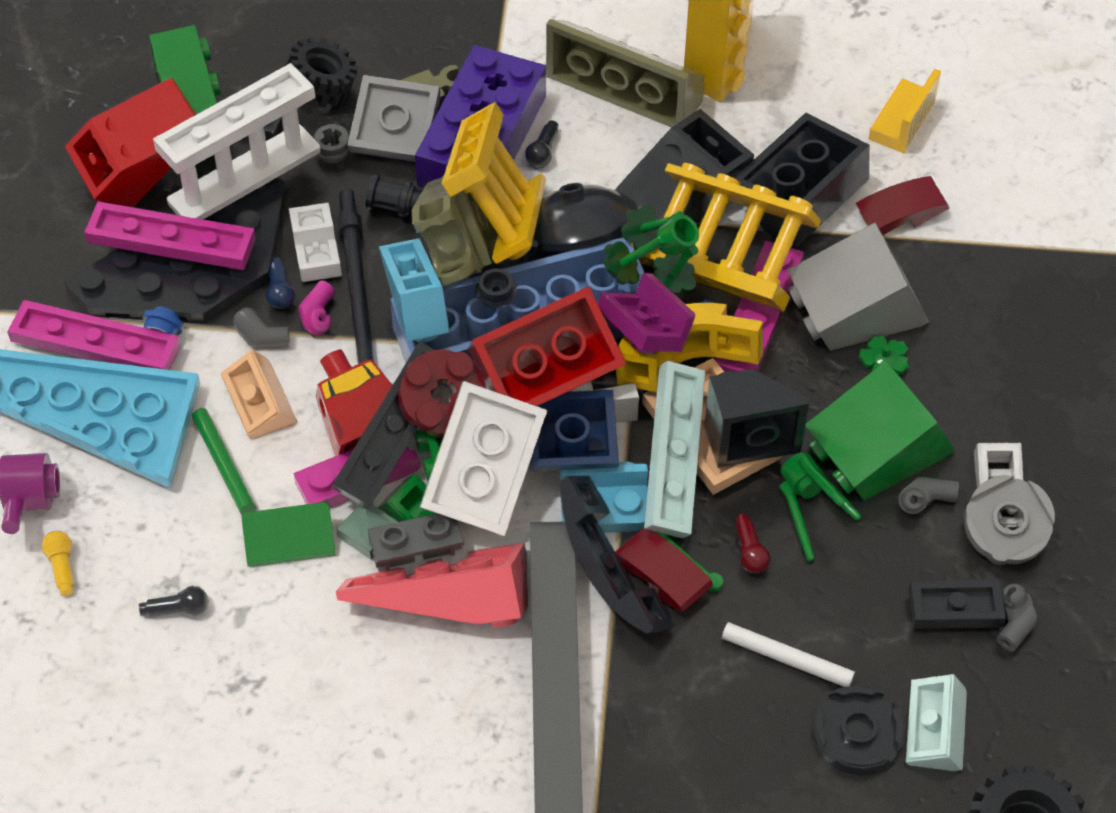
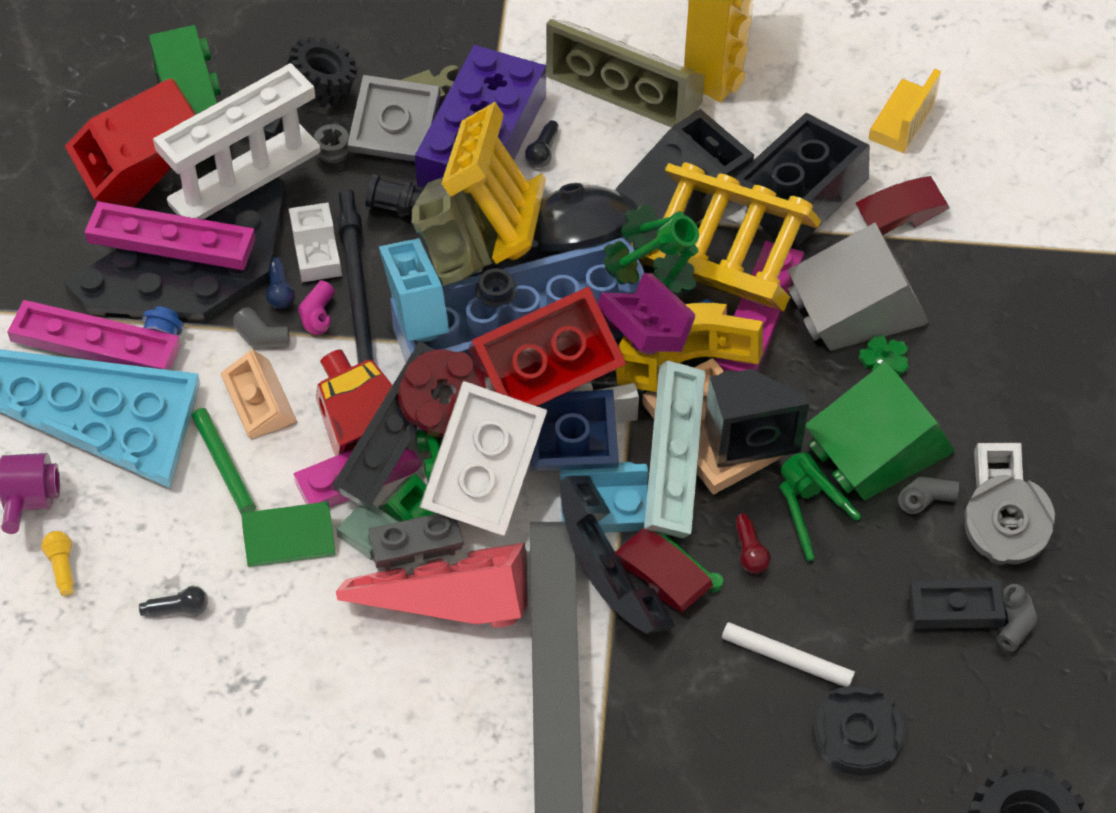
light aqua slope [906,674,967,771] -> none

